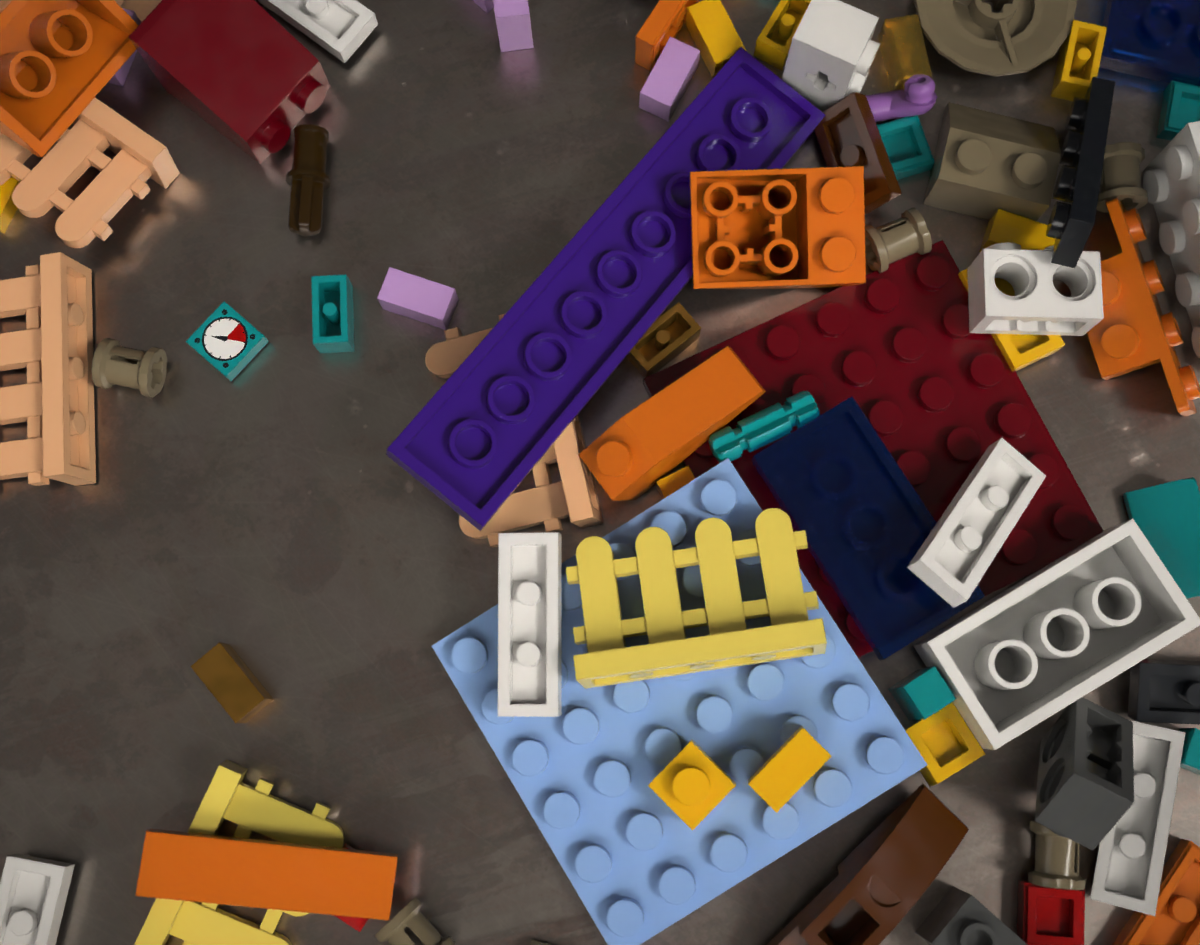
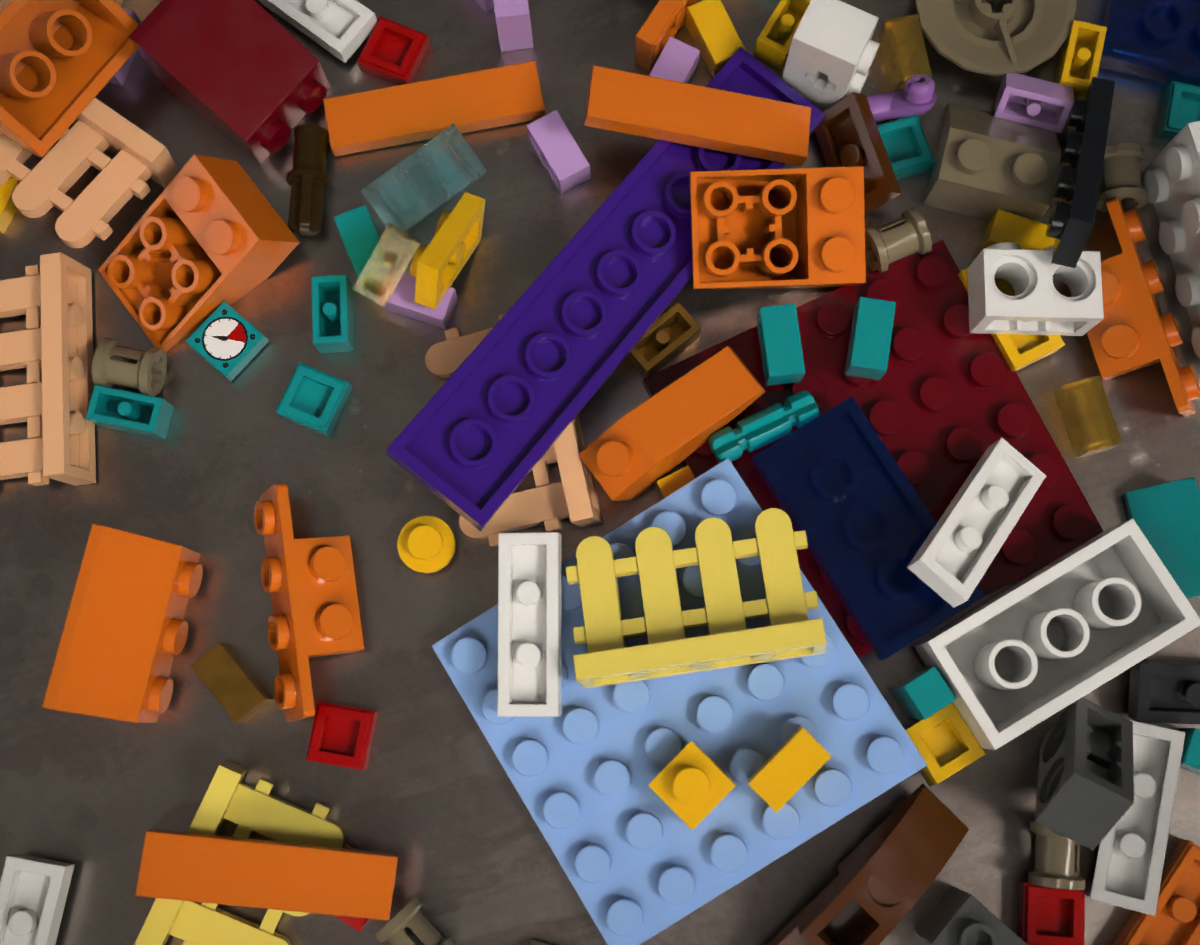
none -> orange slope [42,524,203,723]
none -> teal piece [85,385,174,440]
none -> orange slope [98,154,300,352]
none -> orange bracket [254,483,364,722]
none -> teal tile [275,362,353,437]
none -> red tile [306,701,379,771]
none -> orange tile [323,61,546,157]
none -> teal piece [333,204,392,289]
none -> clear yellow piece [353,222,421,307]
none -> red tile [357,16,430,85]
none -> clear light blue brick [361,124,488,240]
none -> yellow plate [397,516,456,574]
none -> yellow plate [410,192,486,310]
none -> lavender piece [526,110,590,195]
none -> orange tile [584,65,811,166]
none -> teal piece [756,303,806,386]
none -> teal piece [844,296,896,381]
none -> lavender piece [994,73,1074,133]
none -> clear yellow piece [1054,375,1122,459]

